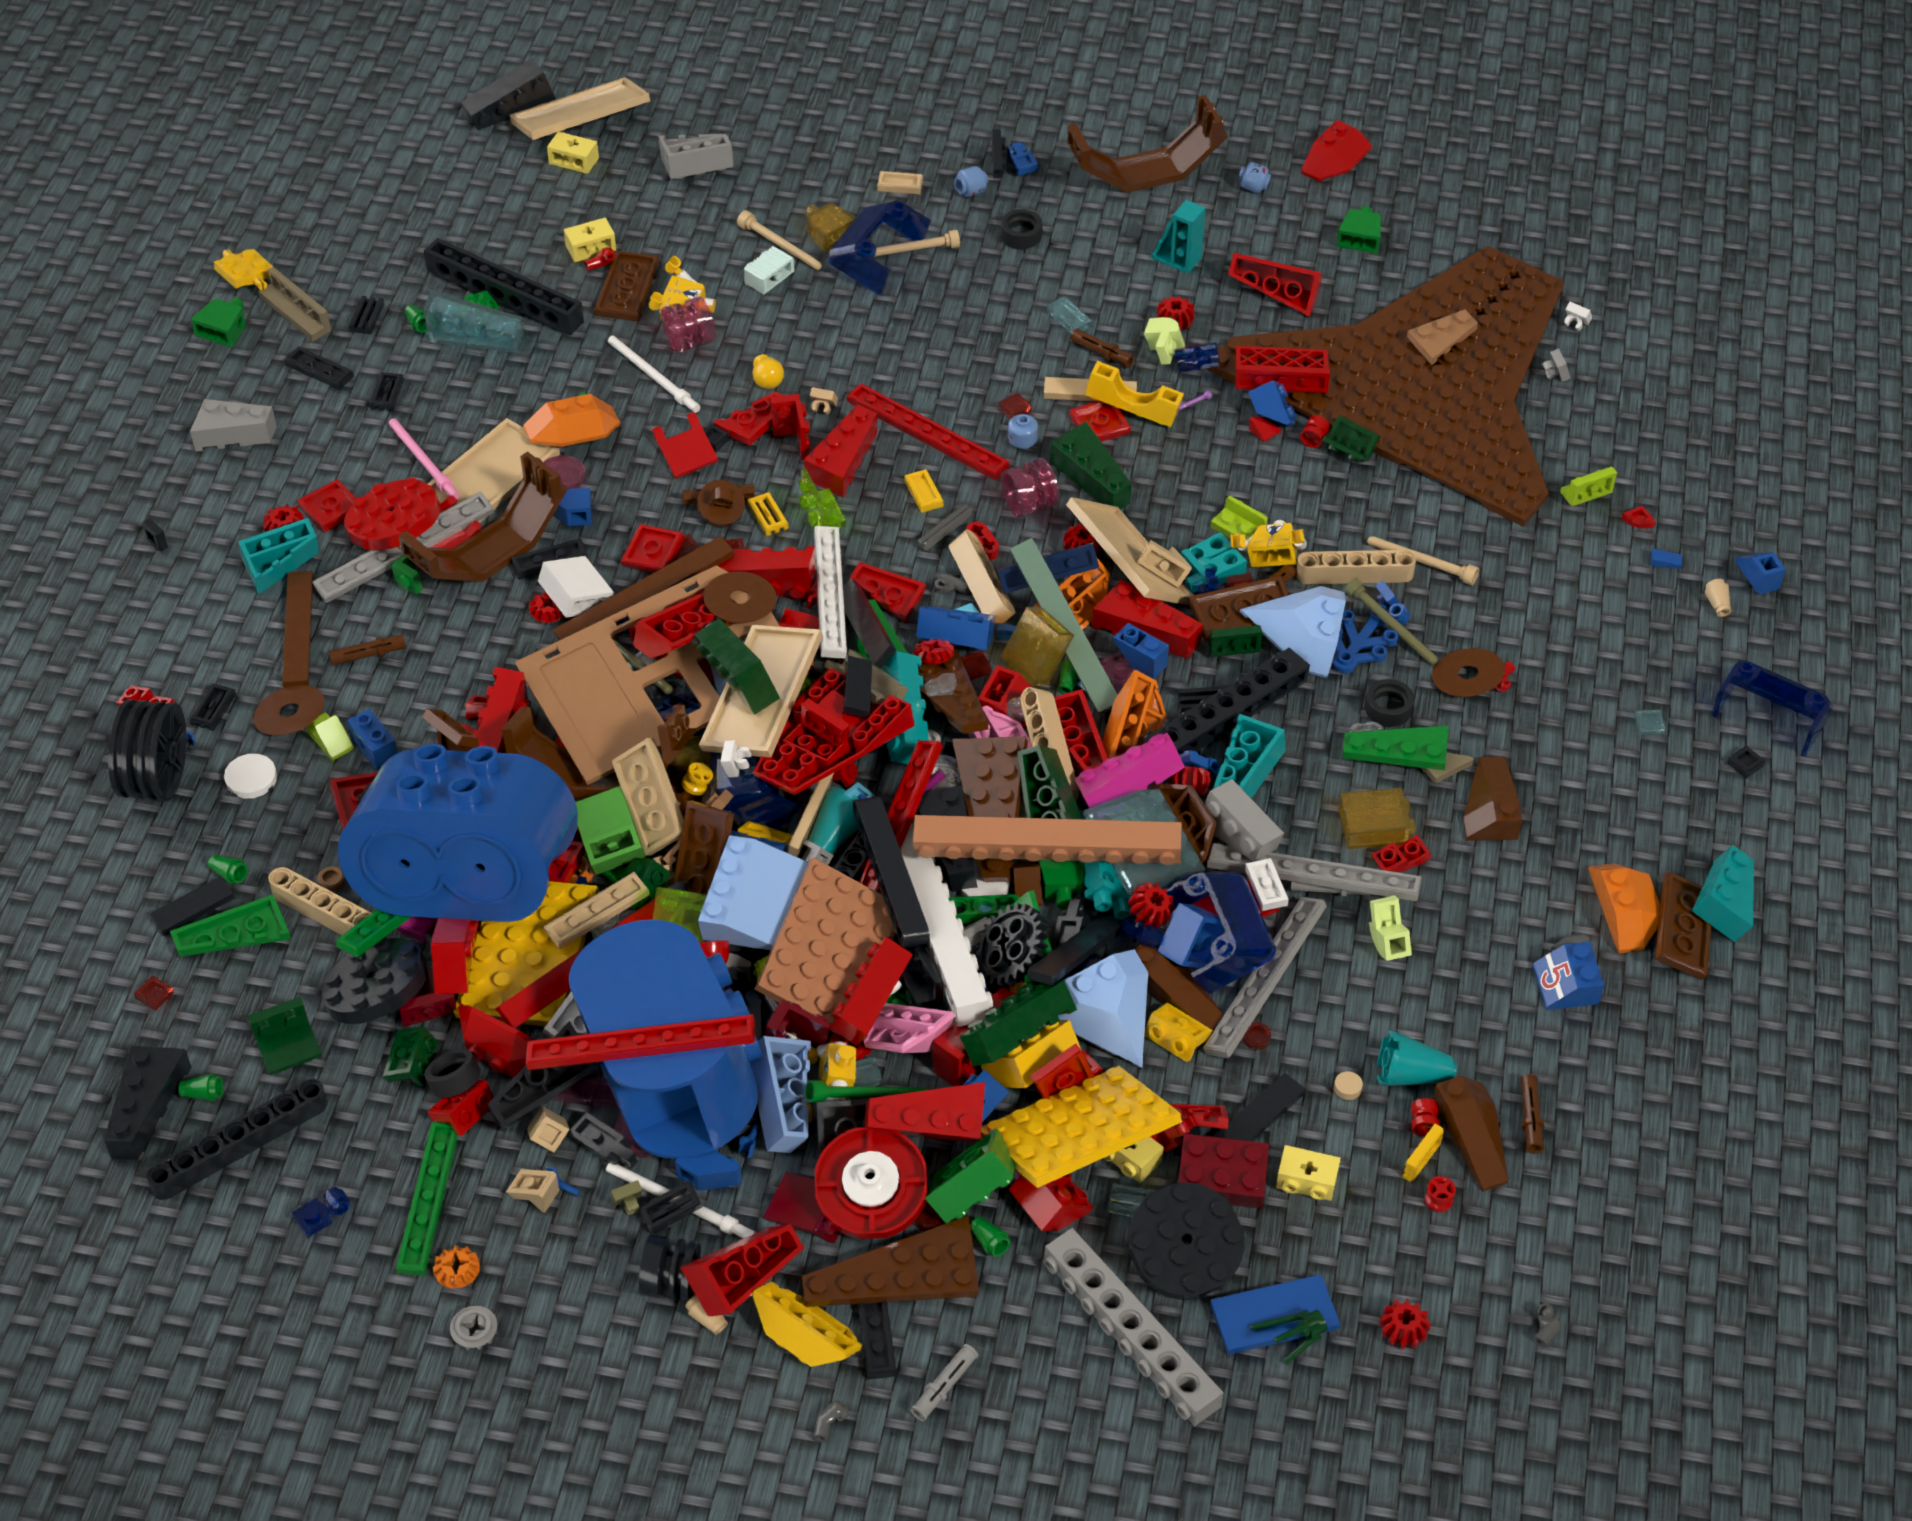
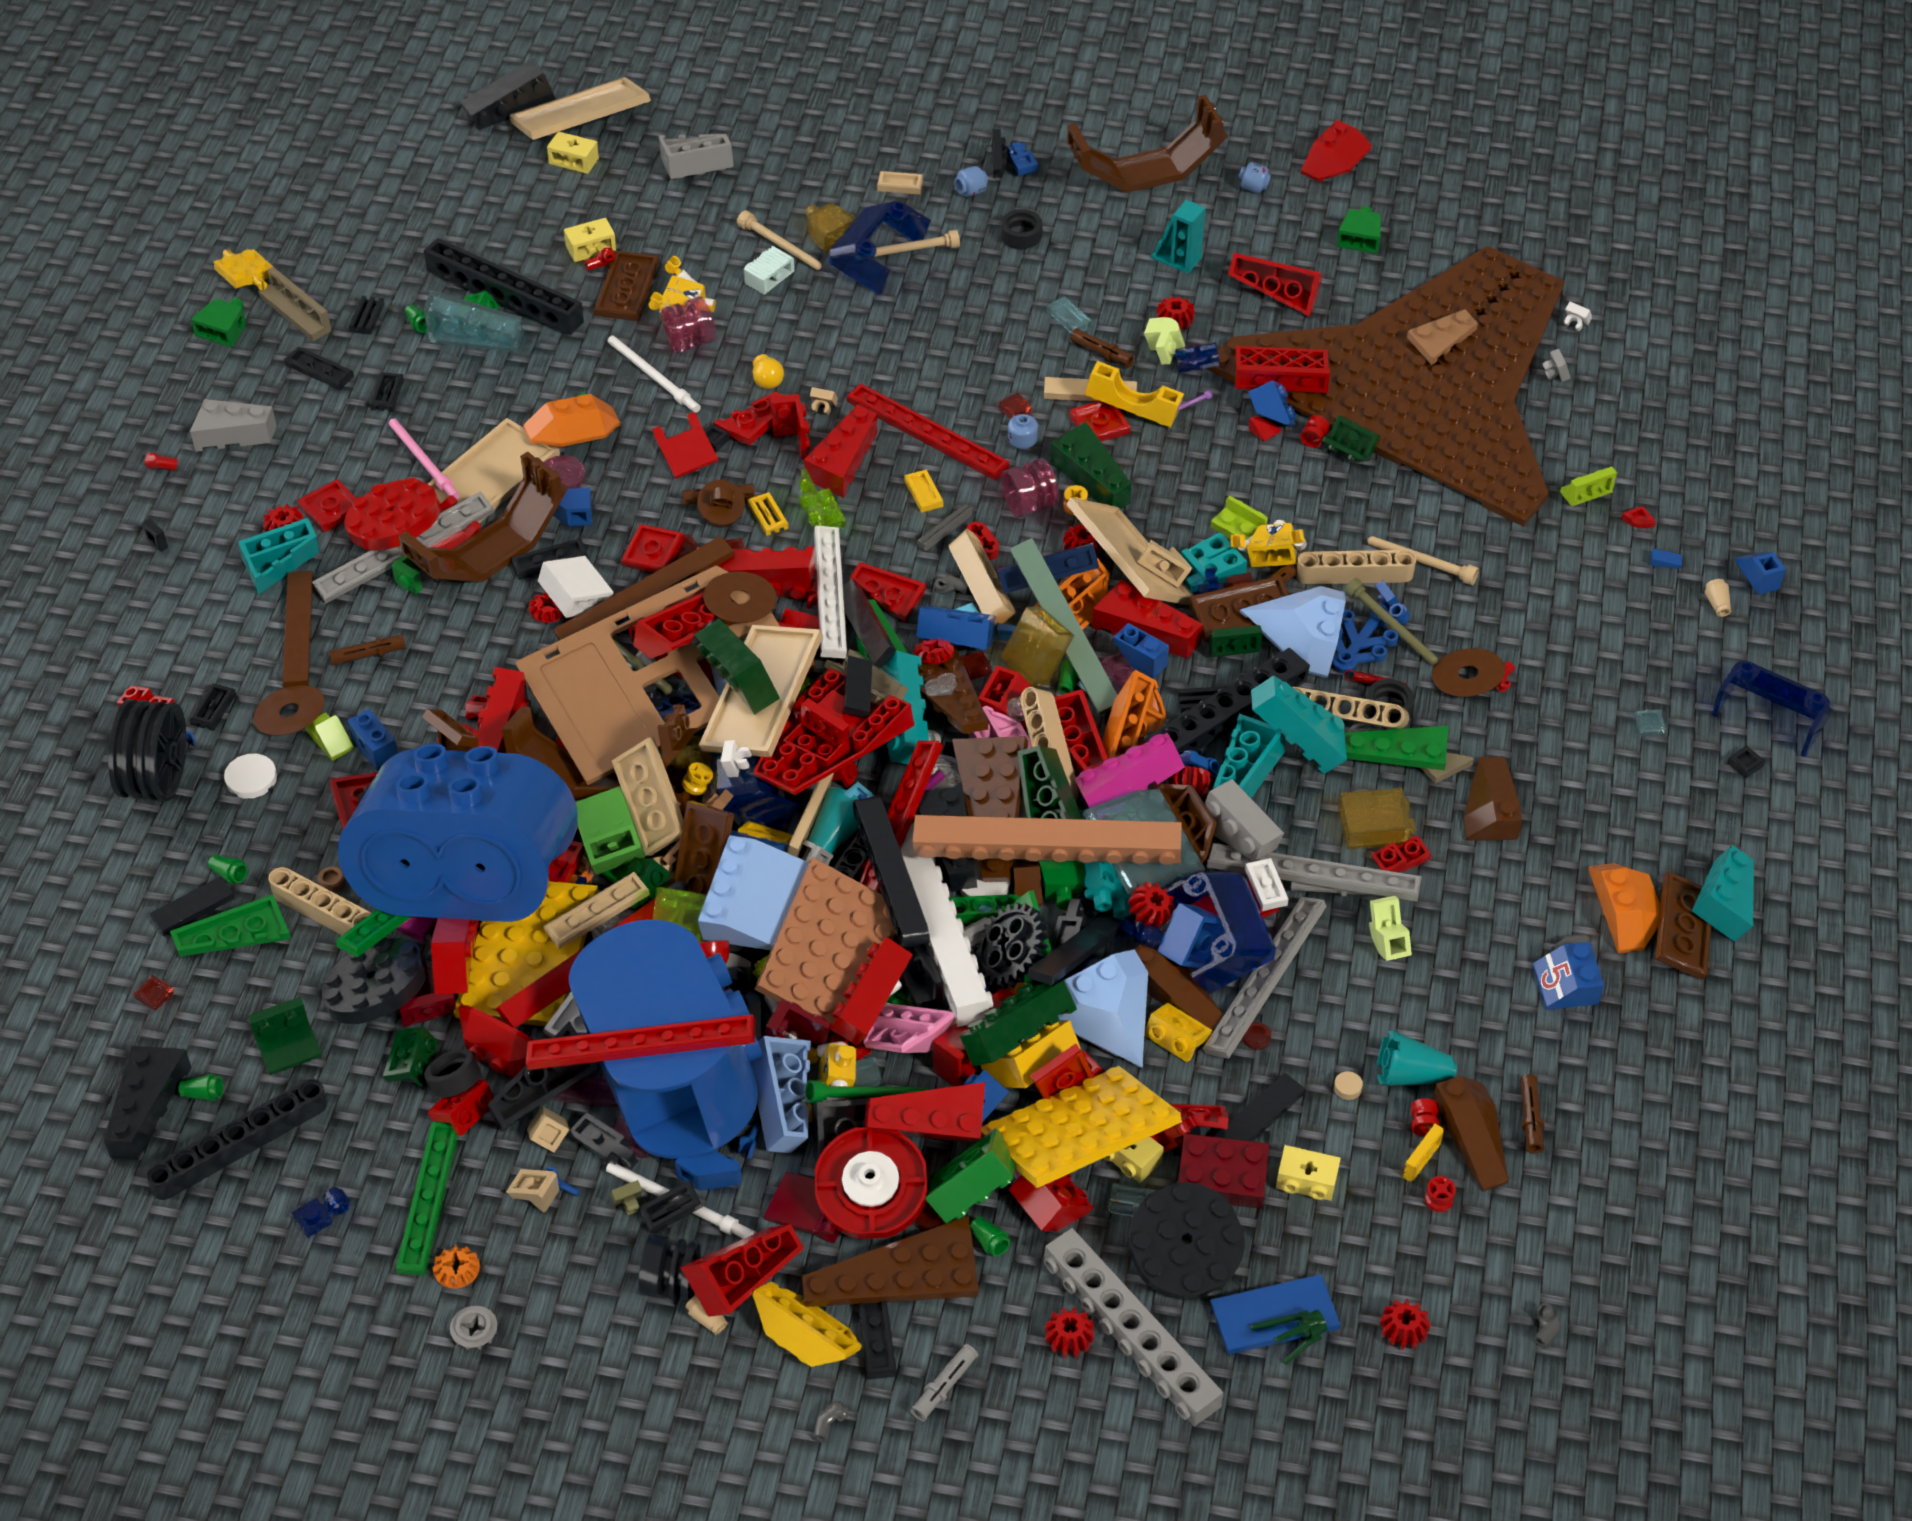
none -> red arm [144,452,178,470]
none -> red gear [1045,1307,1095,1358]
none -> yellow wheel [1063,485,1088,516]
none -> teal wedge [1251,676,1347,774]
none -> tan beam [1292,687,1409,729]
none -> red piece [1344,670,1407,685]

